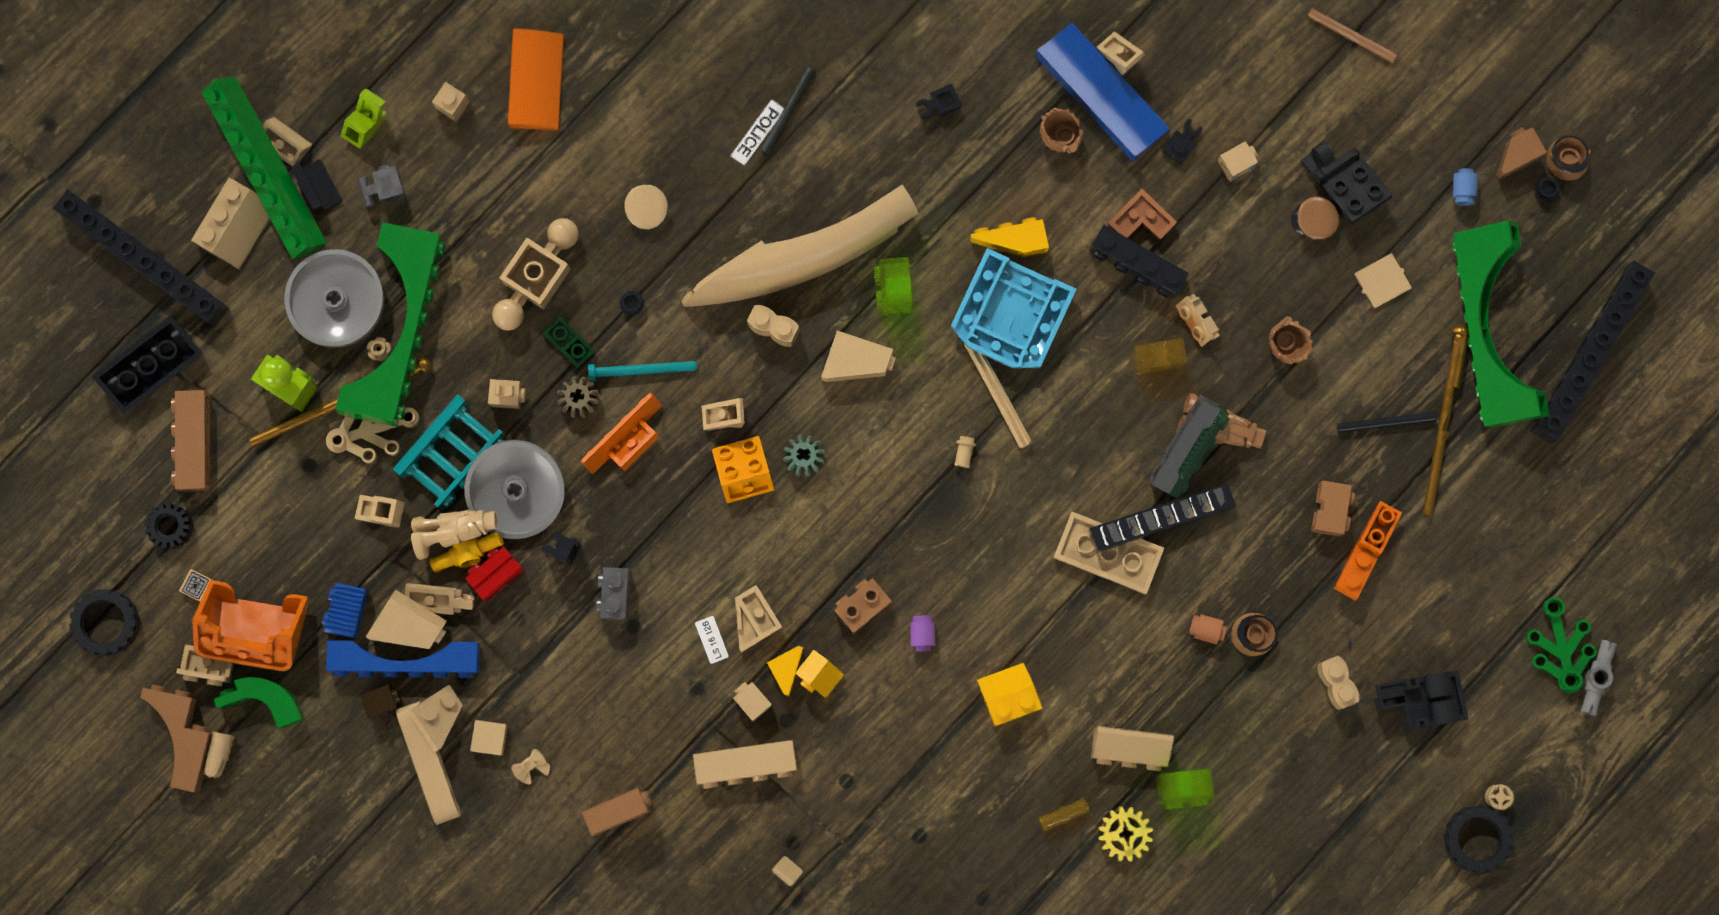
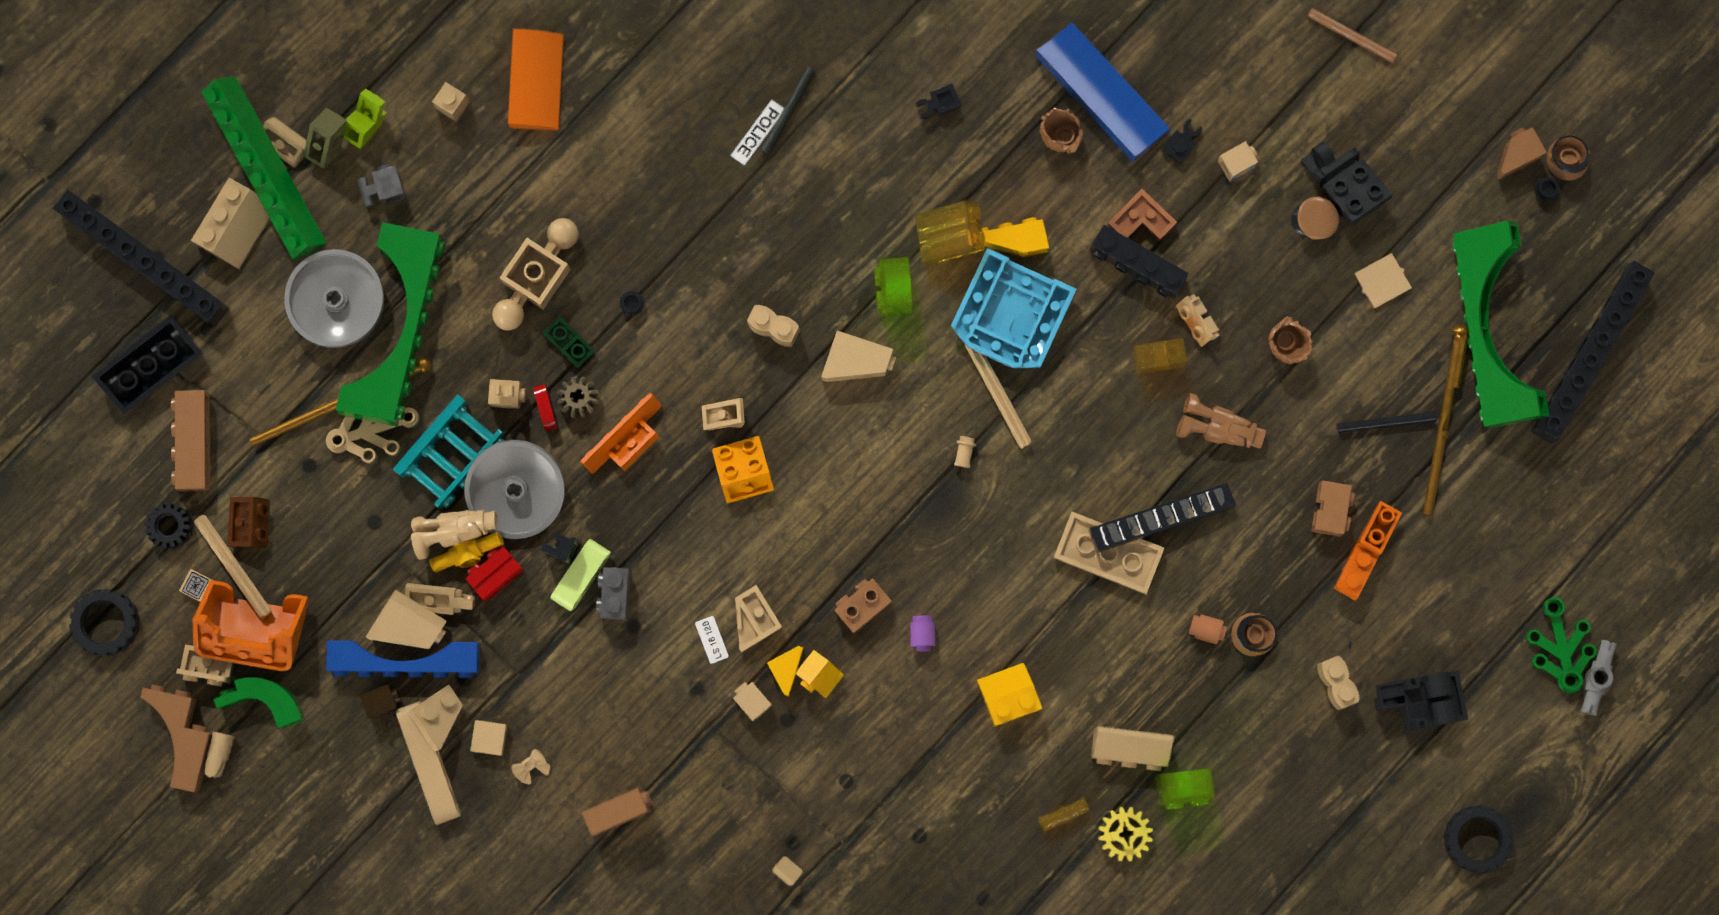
lime brick [251,354,318,412] -> none
black panel [291,159,343,215] -> none
blue brick [322,583,368,639] -> none
tan brick [355,495,405,528] -> none
tan plate [367,337,391,361] -> none
teal bar [588,361,697,381] -> none
tan piece [624,185,668,229] -> none
tan slope [682,185,918,307] -> none
tan brick [693,740,797,789] -> none
sand green gear [783,435,825,477] -> none
tan slope [1096,32,1145,76] -> none
dark grey piece [1149,394,1229,499] -> none
medium blue brick [1453,168,1478,206] -> none
tan wheel [1484,785,1514,810] -> none
none -> tan axle [194,515,272,619]
none -> reddish brown bracket [227,497,270,548]
none -> olive brick [303,108,347,169]
none -> red beam [533,384,558,432]
none -> yellowish green beam [550,539,611,612]
none -> clear yellow brick [915,201,985,264]

